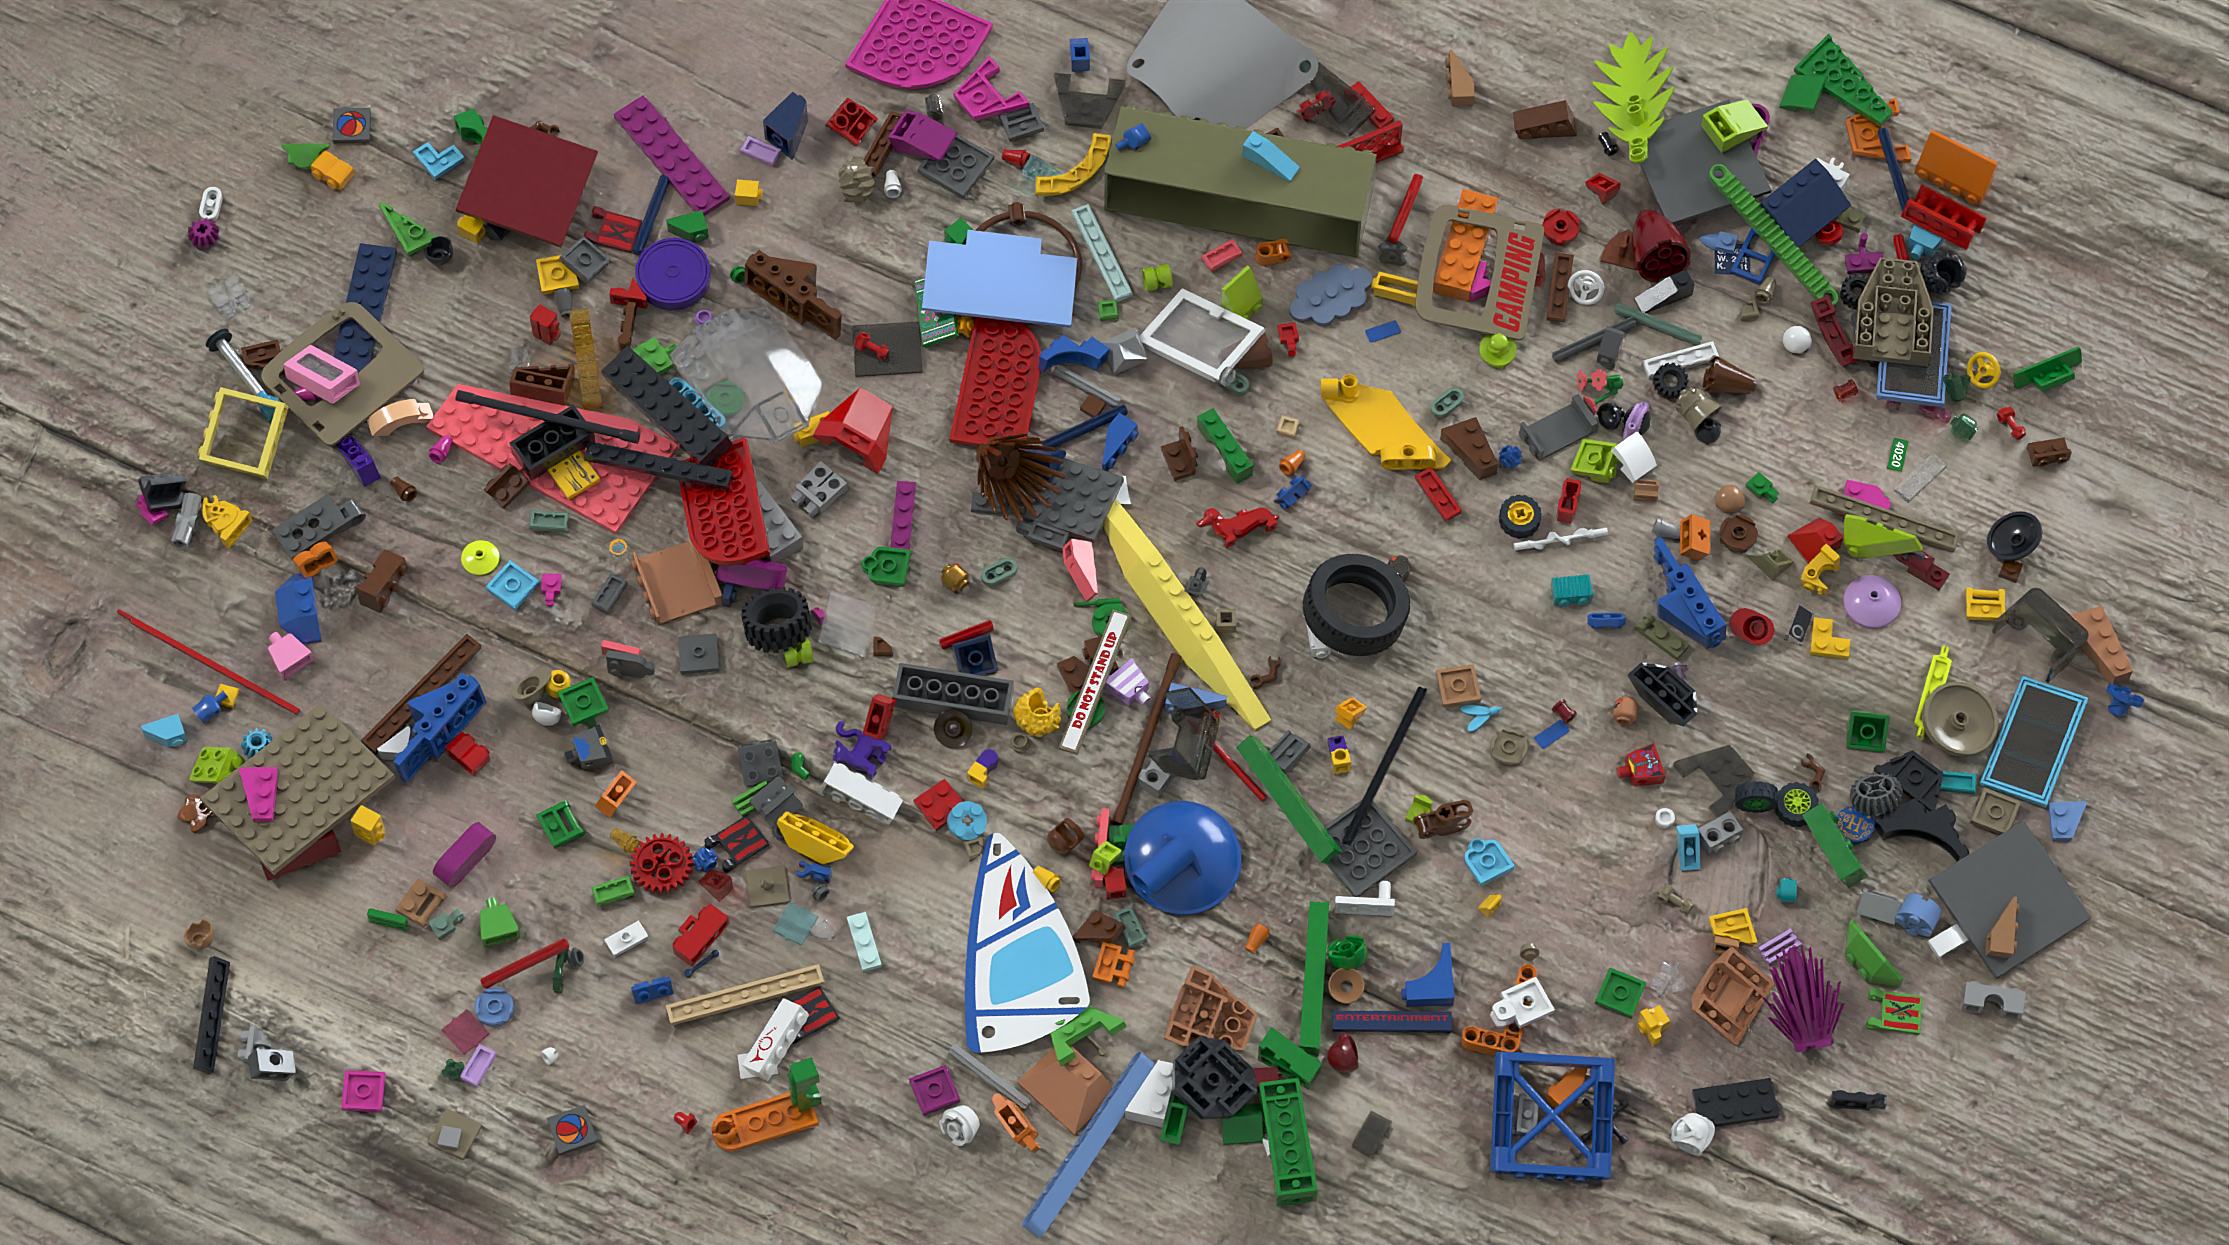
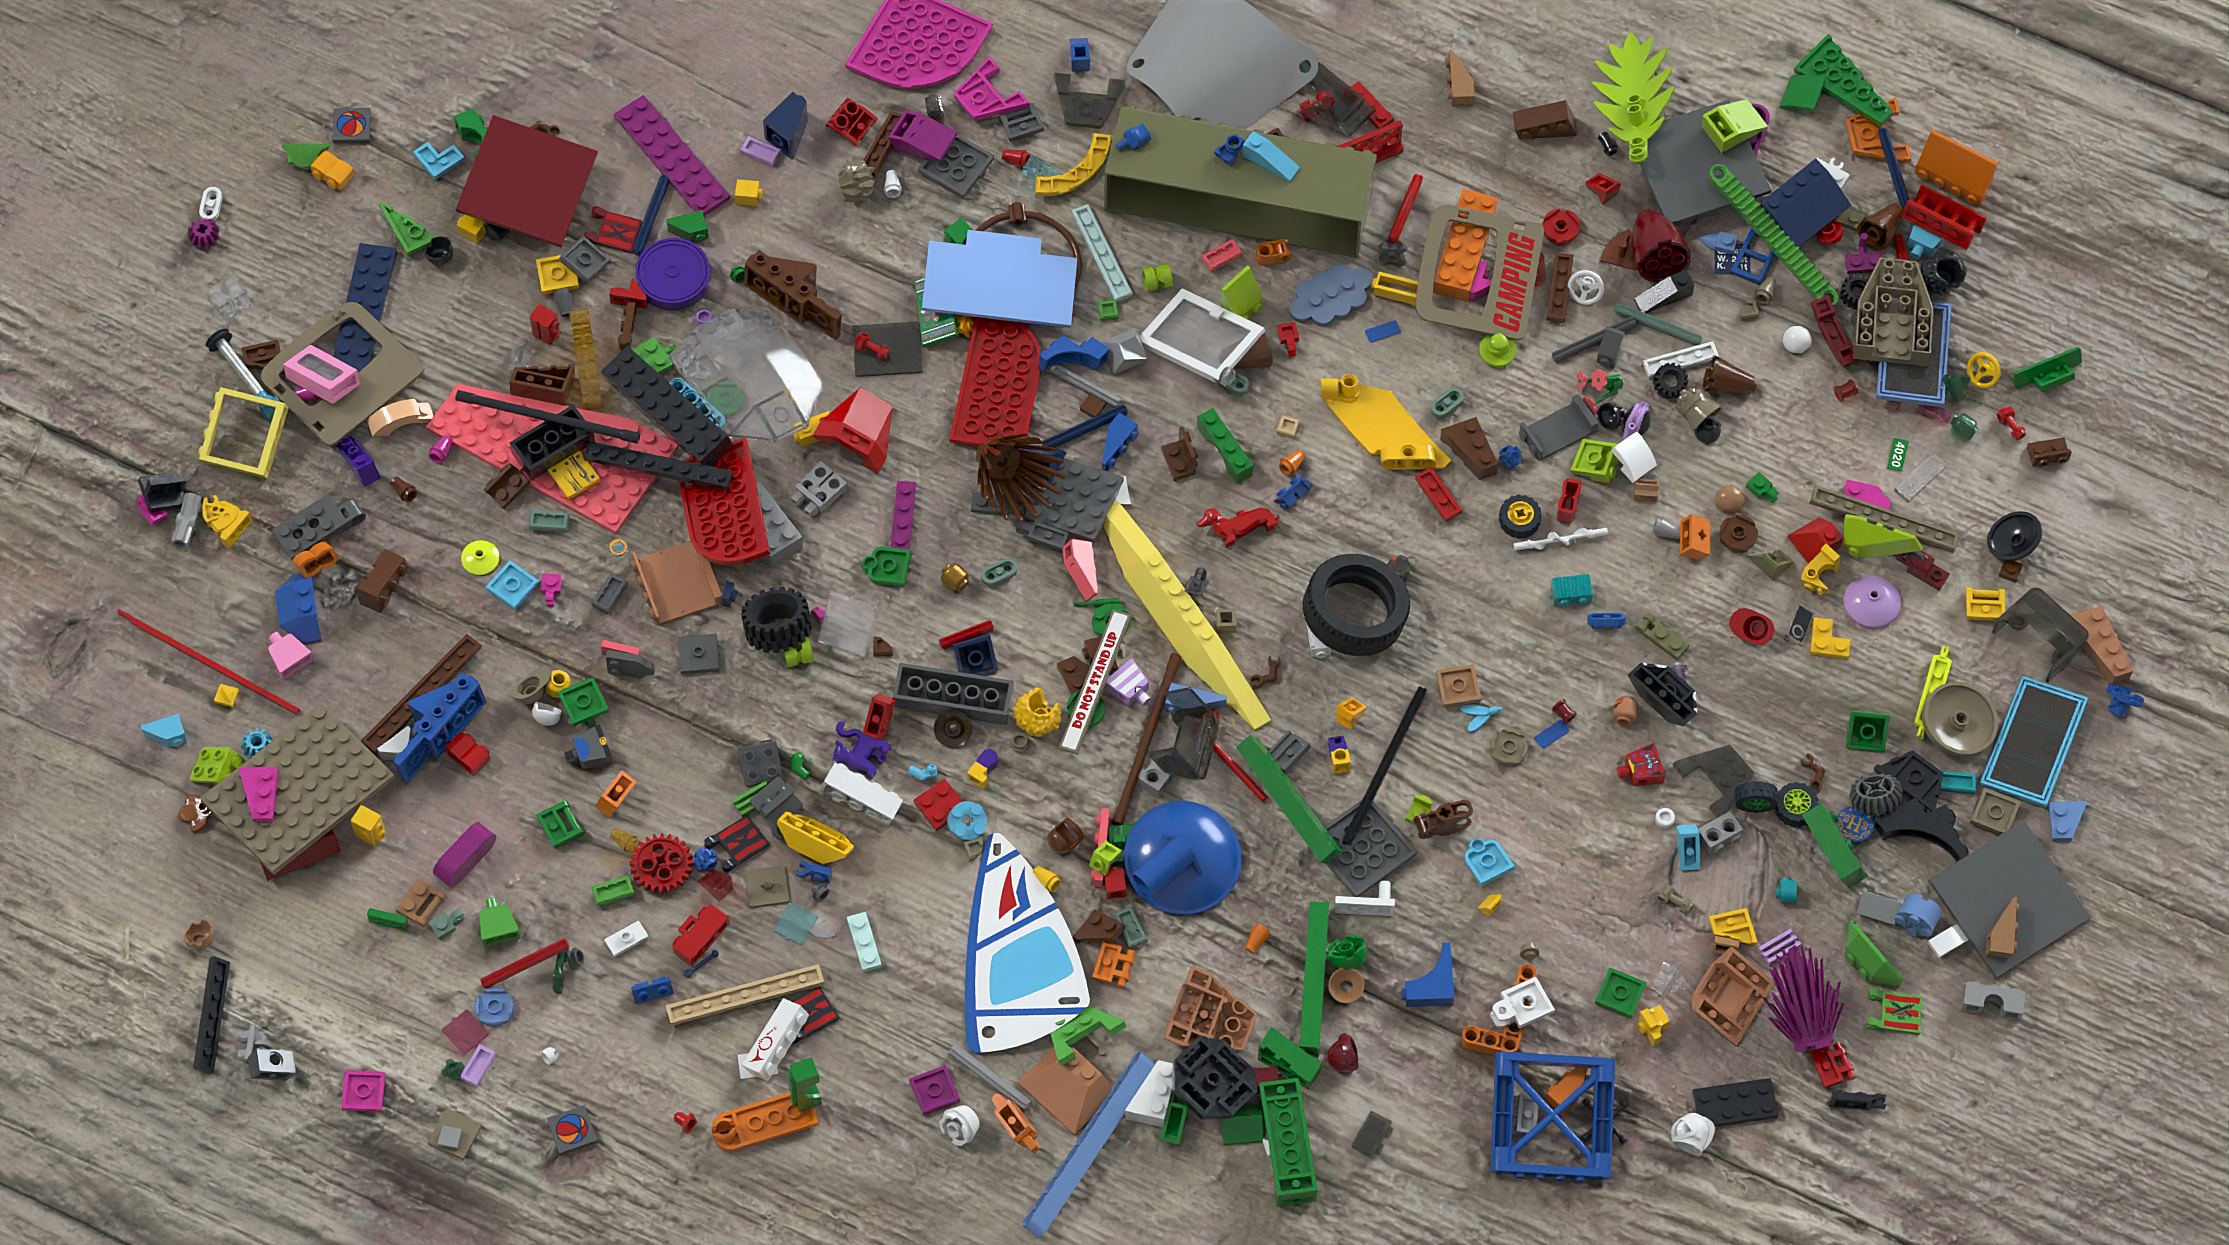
blue piece [192,691,228,723] -> none
magenta plant [717,559,787,590] -> none
dark blue tile [1332,1011,1452,1033] -> none
blue wedge [1653,536,1726,650] -> none
none -> medium azure arm [908,764,937,781]
none -> blue plate [1214,134,1245,166]
none -> red plate [1809,1042,1856,1089]
none -> reddish brown cone [1857,203,1904,251]

